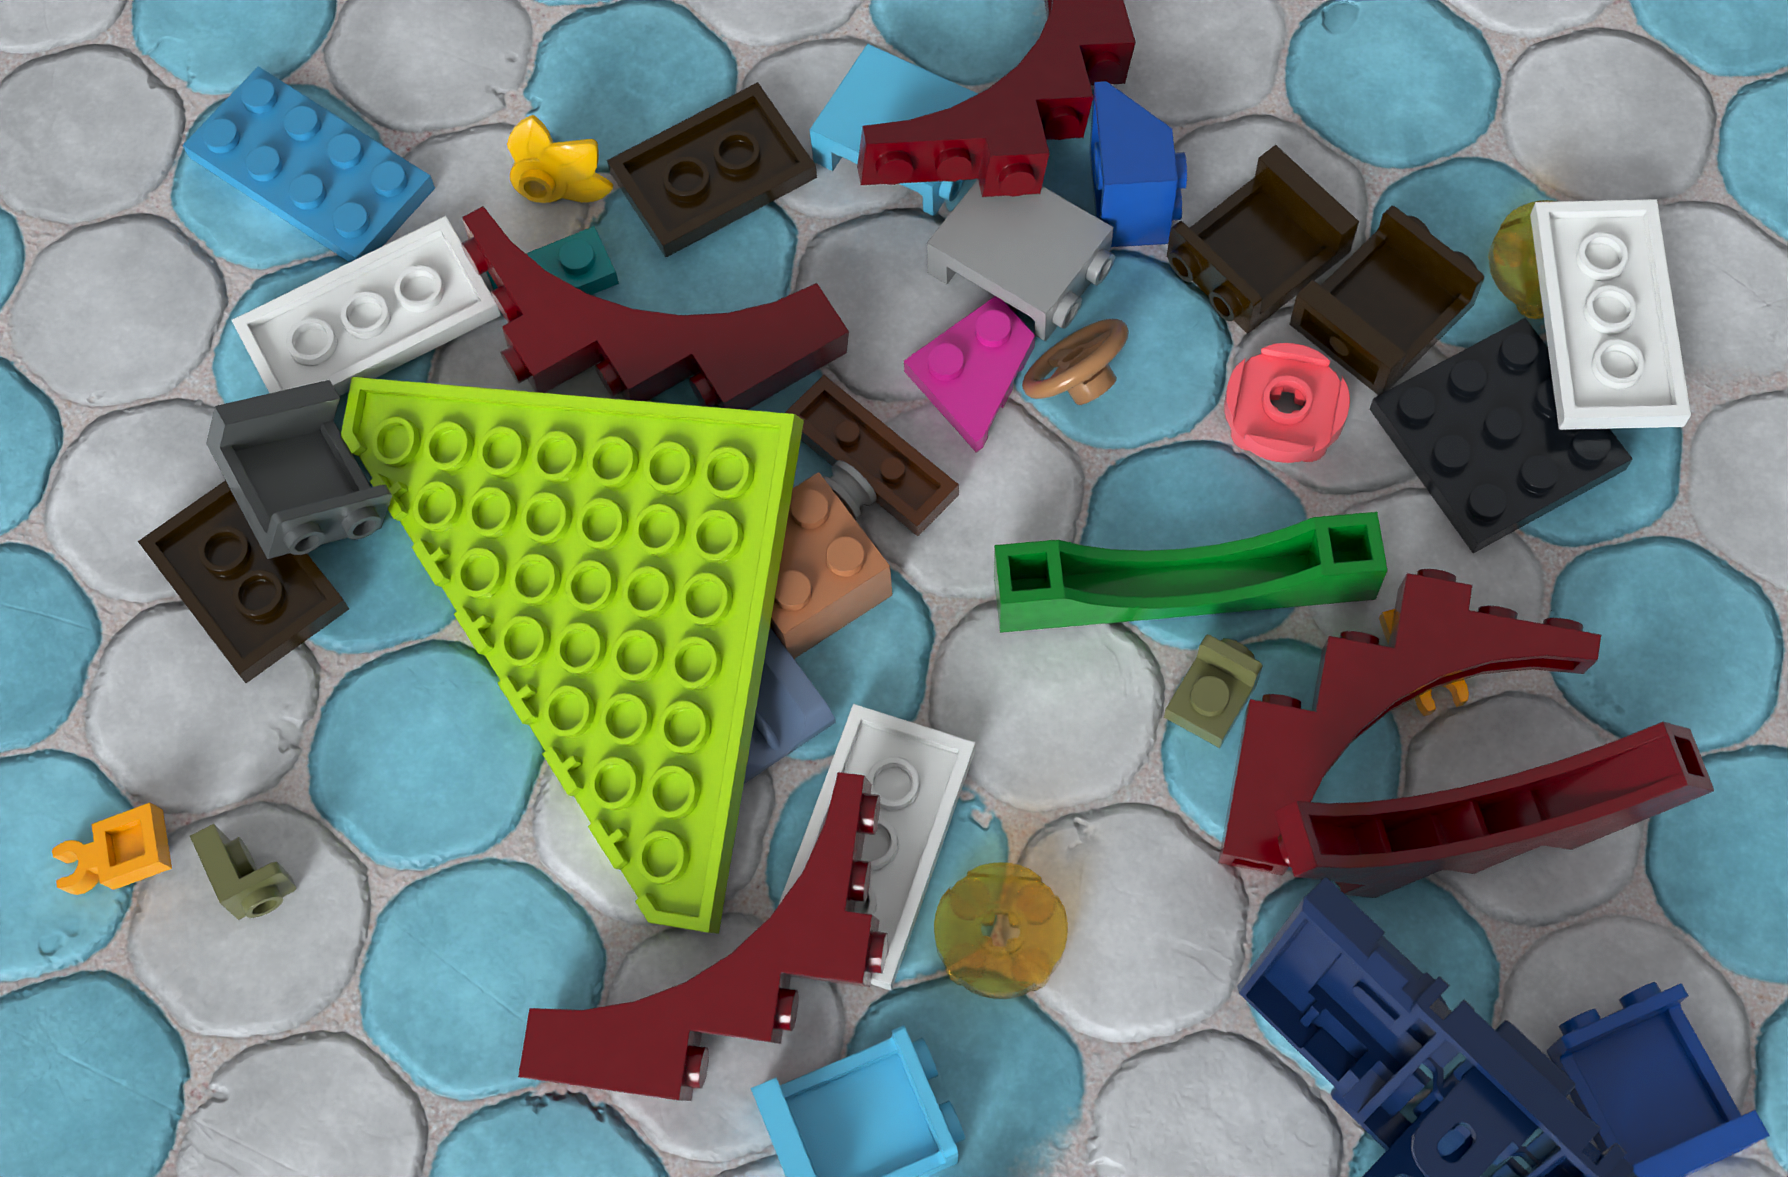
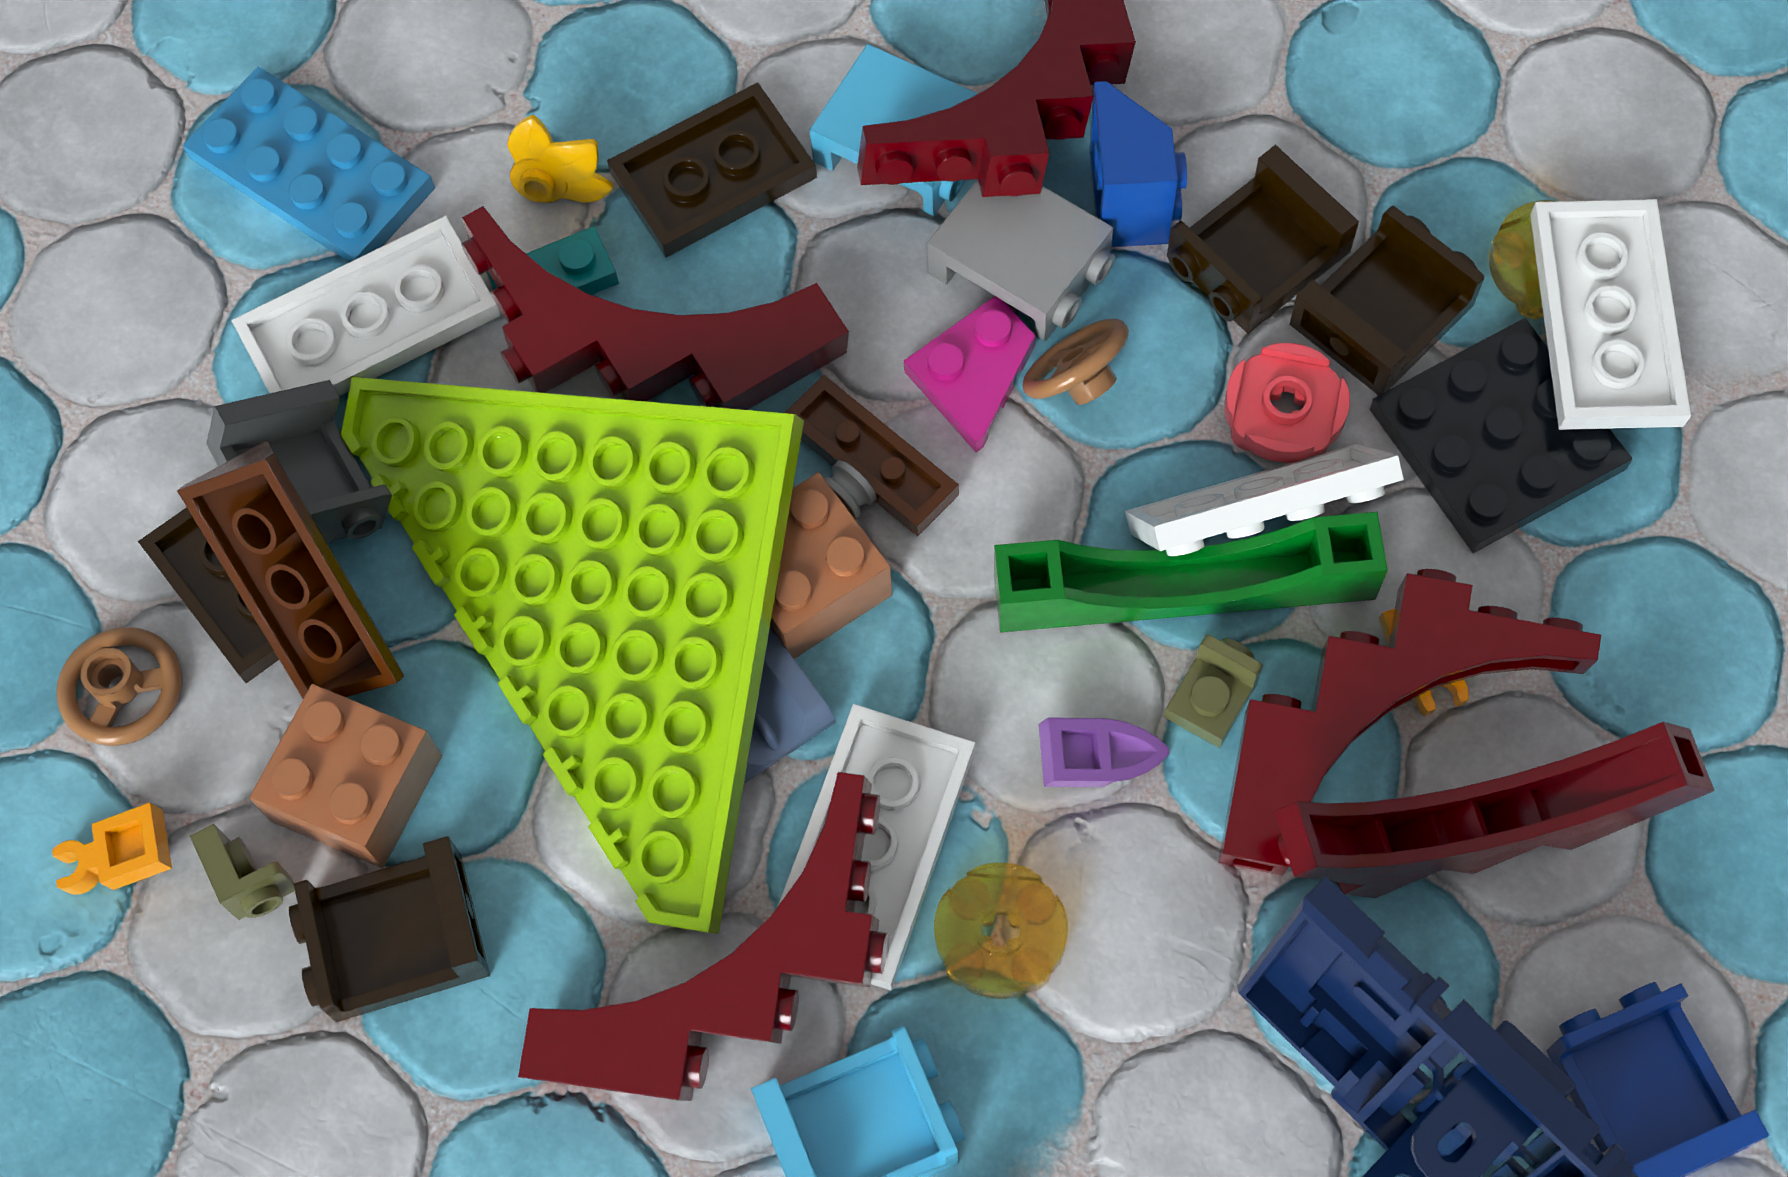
none -> medium nougat piece [56,627,182,746]
none -> reddish brown slope [177,441,404,699]
none -> nougat brick [249,684,442,869]
none -> dark brown panel [289,836,490,1022]
none -> medium lavender plate [1038,717,1170,787]
none -> white plate [1125,444,1404,556]

